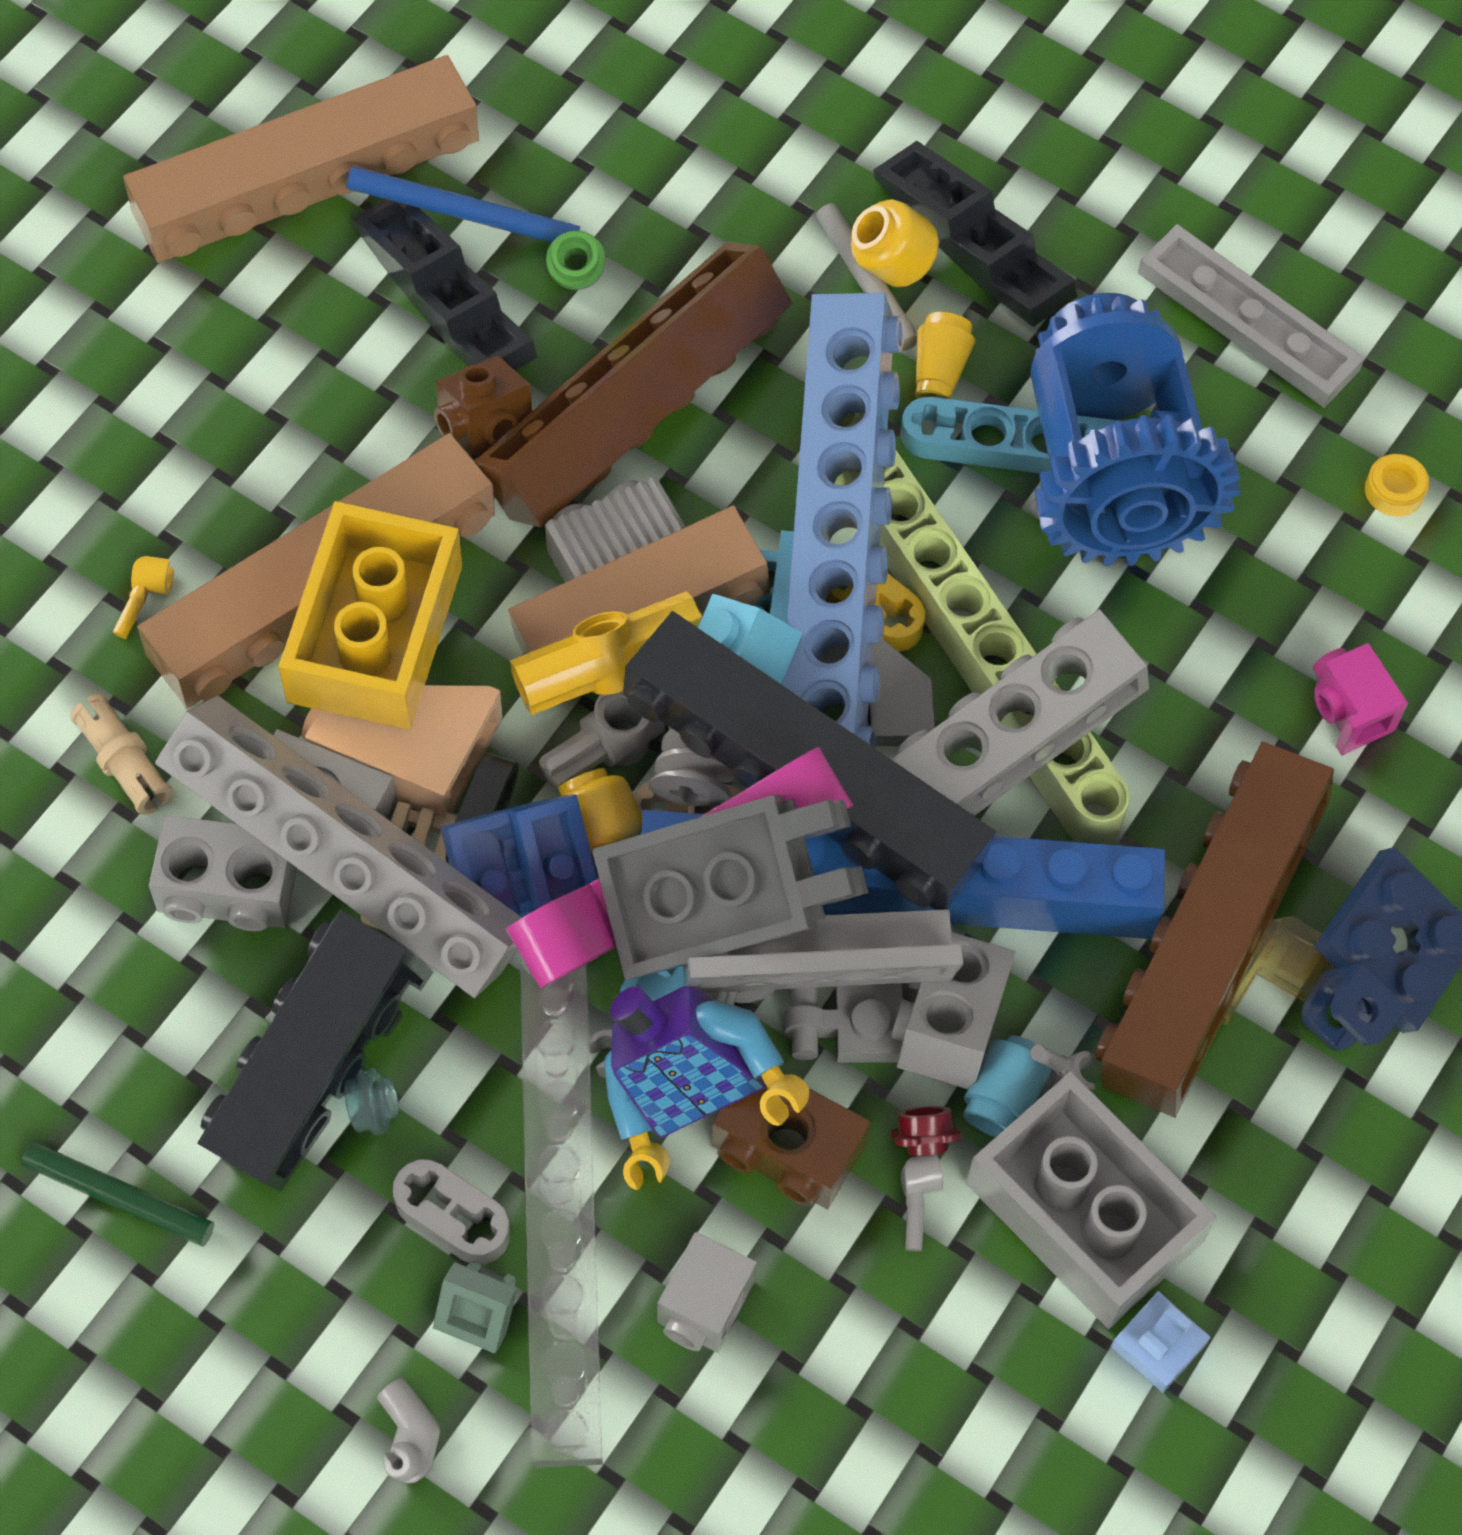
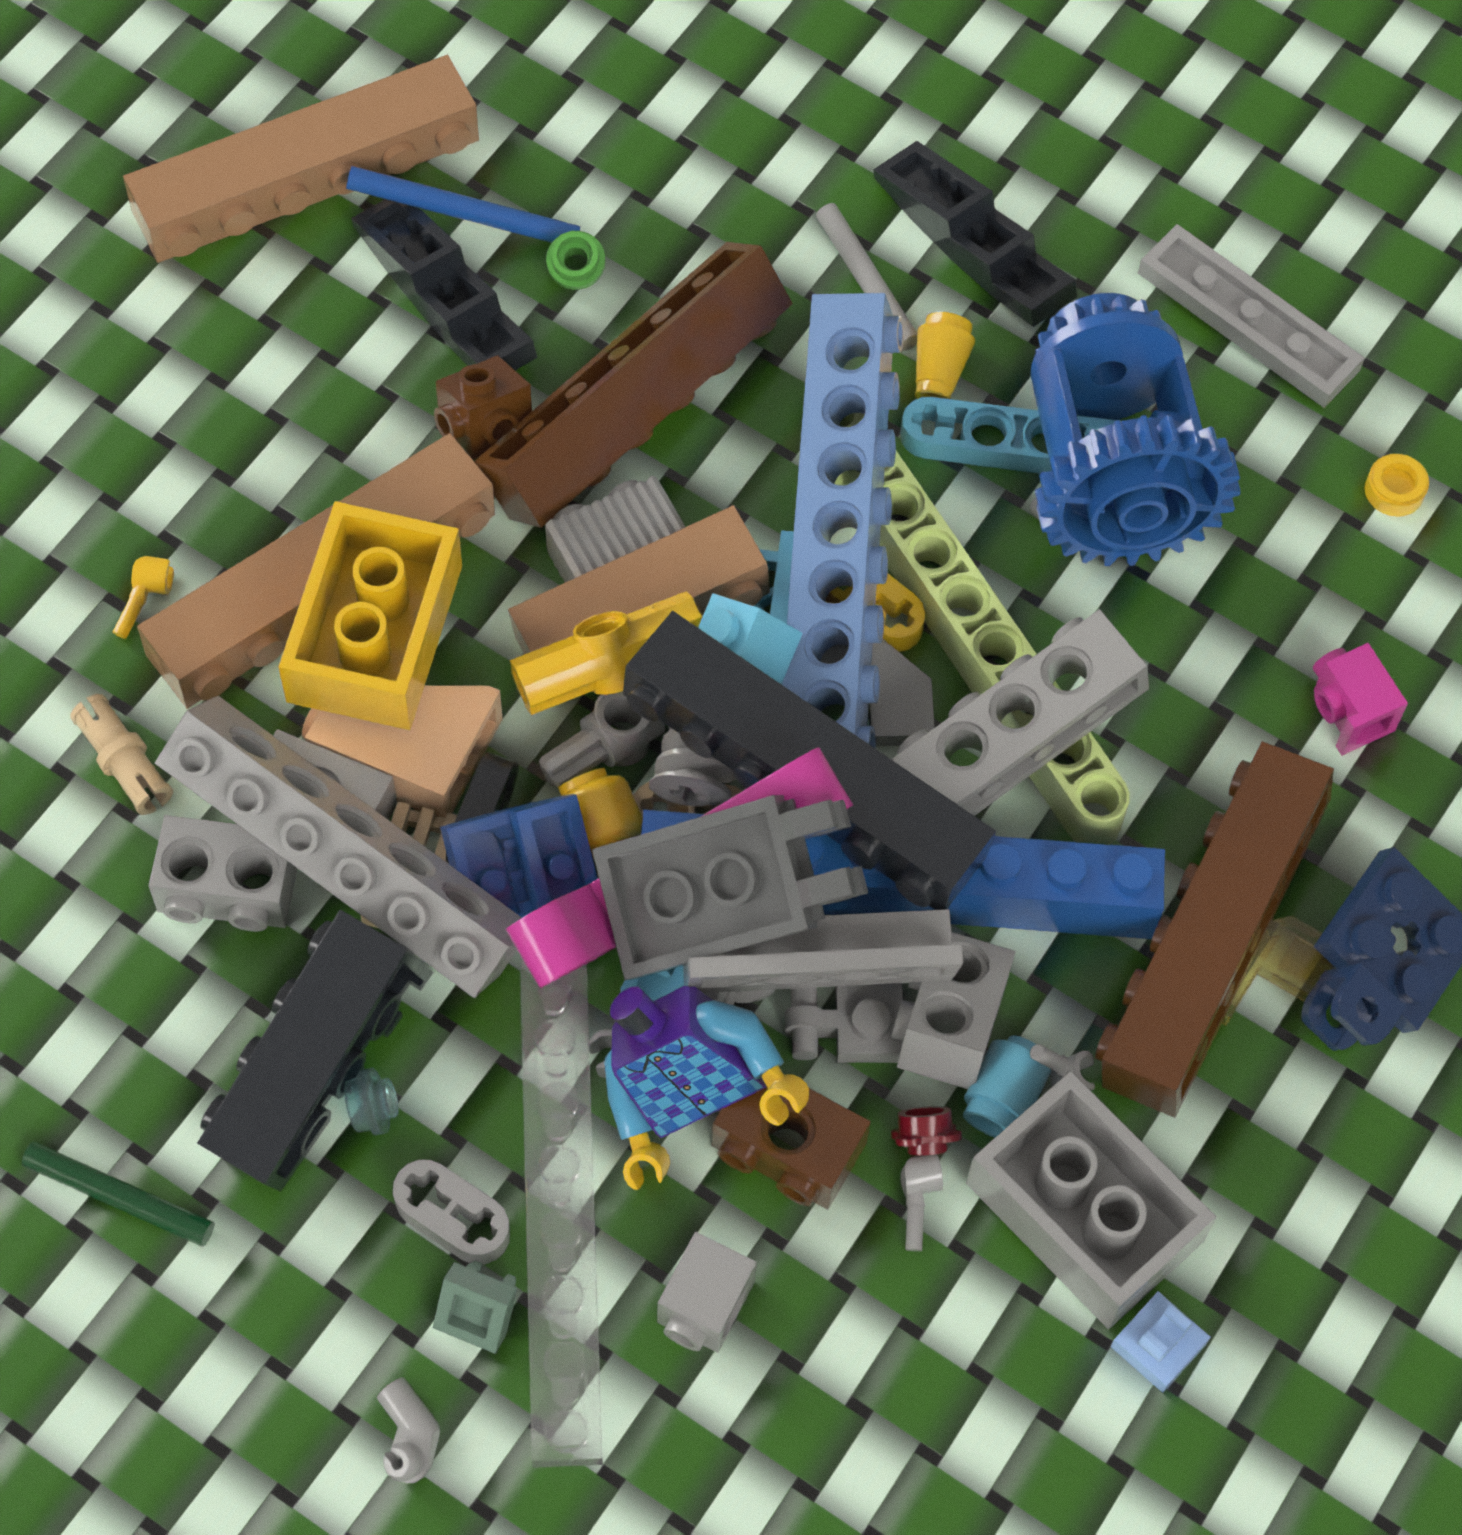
yellow head [851,199,939,288] -> none

